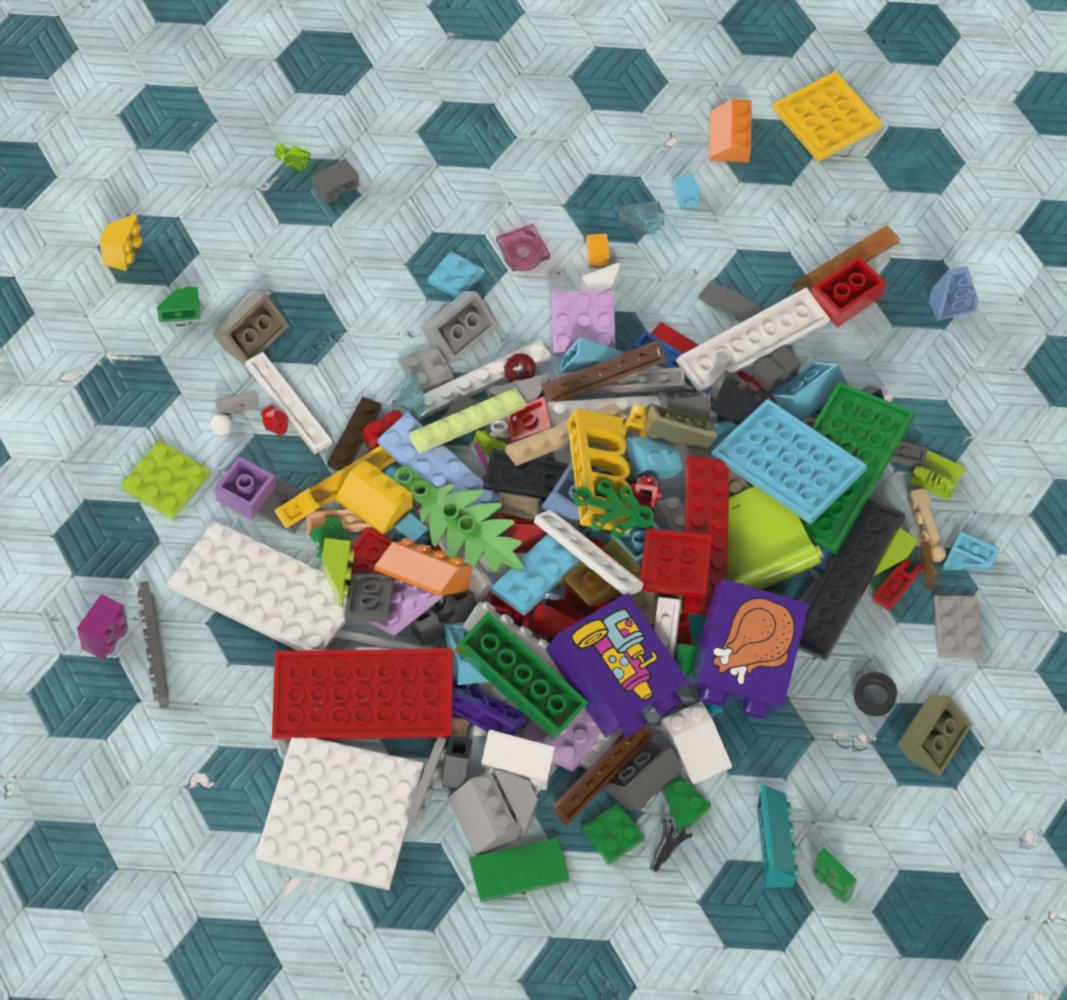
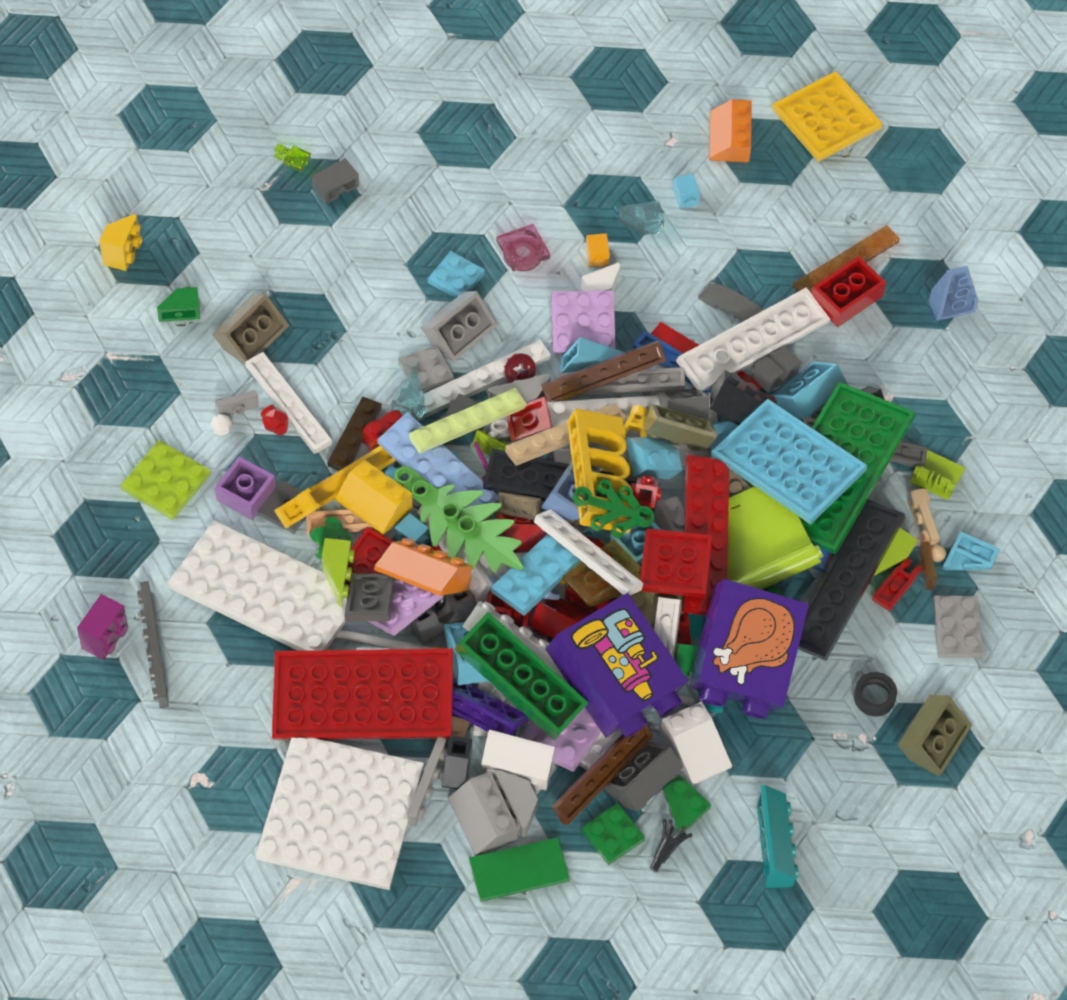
green plate [813,848,857,904] -> none

